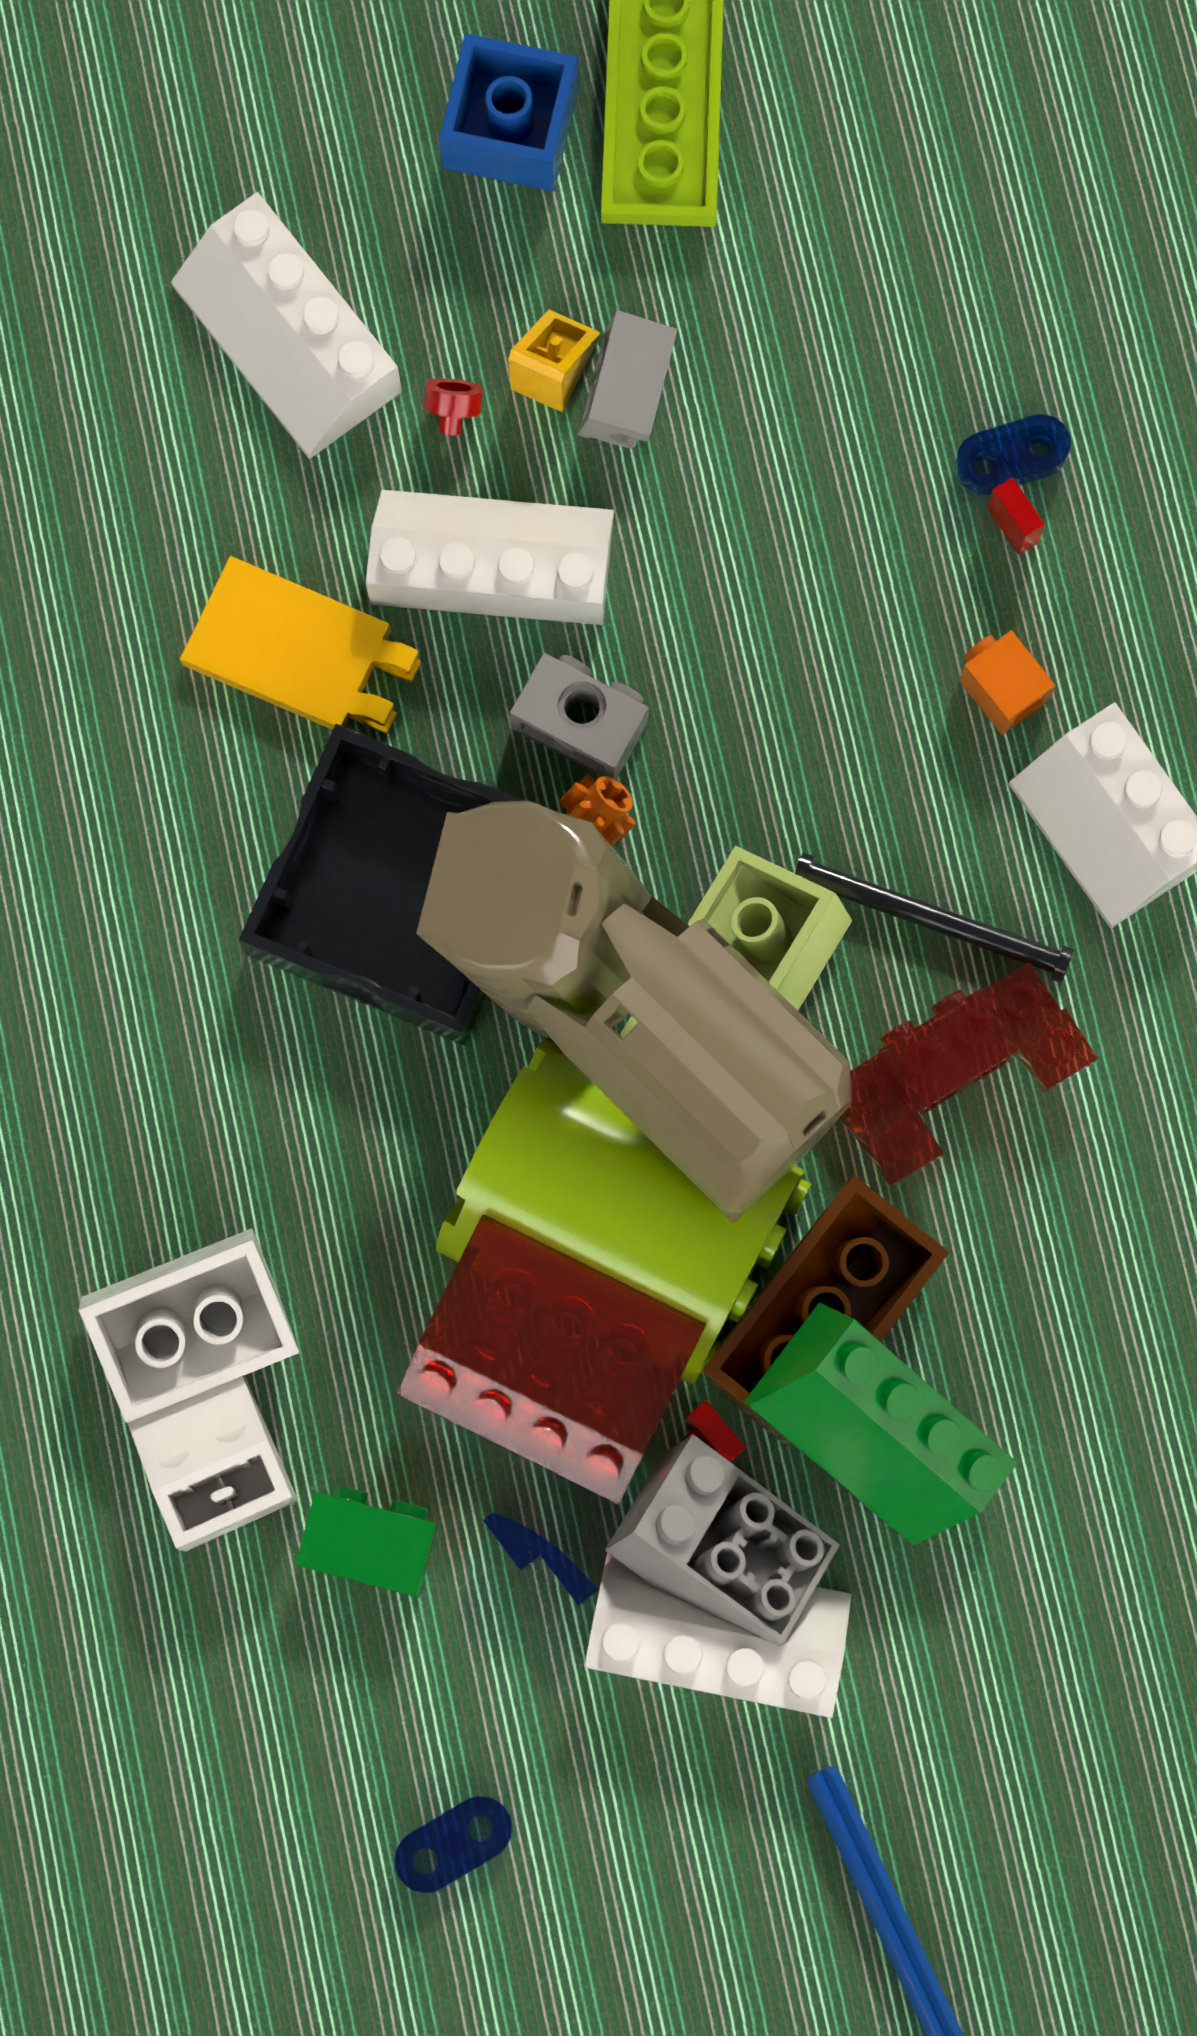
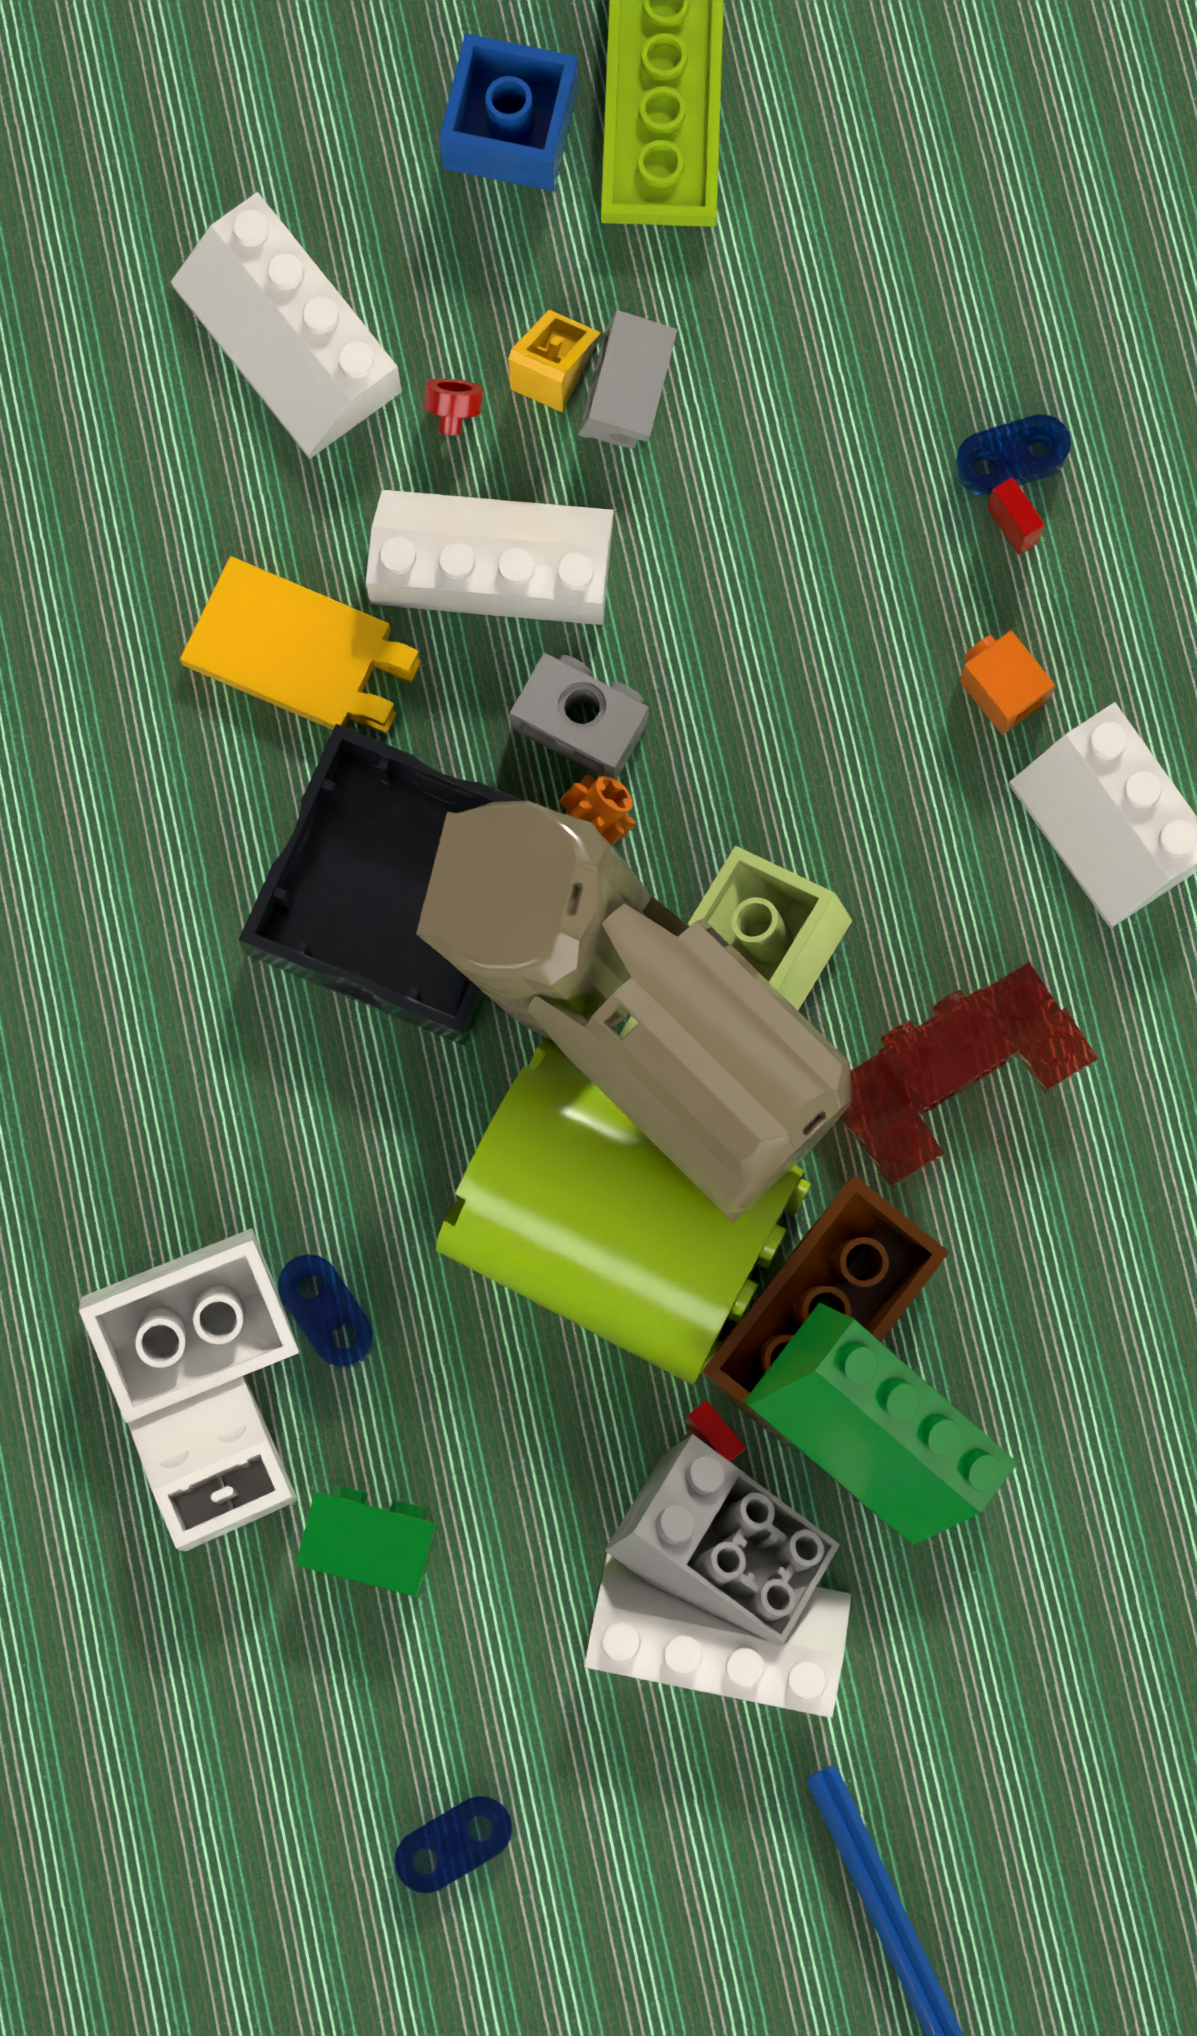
clear red slope [397,1214,707,1505] -> none
clear blue slope [483,1513,598,1606] -> none
black bar [794,852,1074,983] -> none
none -> clear blue plate [278,1254,375,1368]

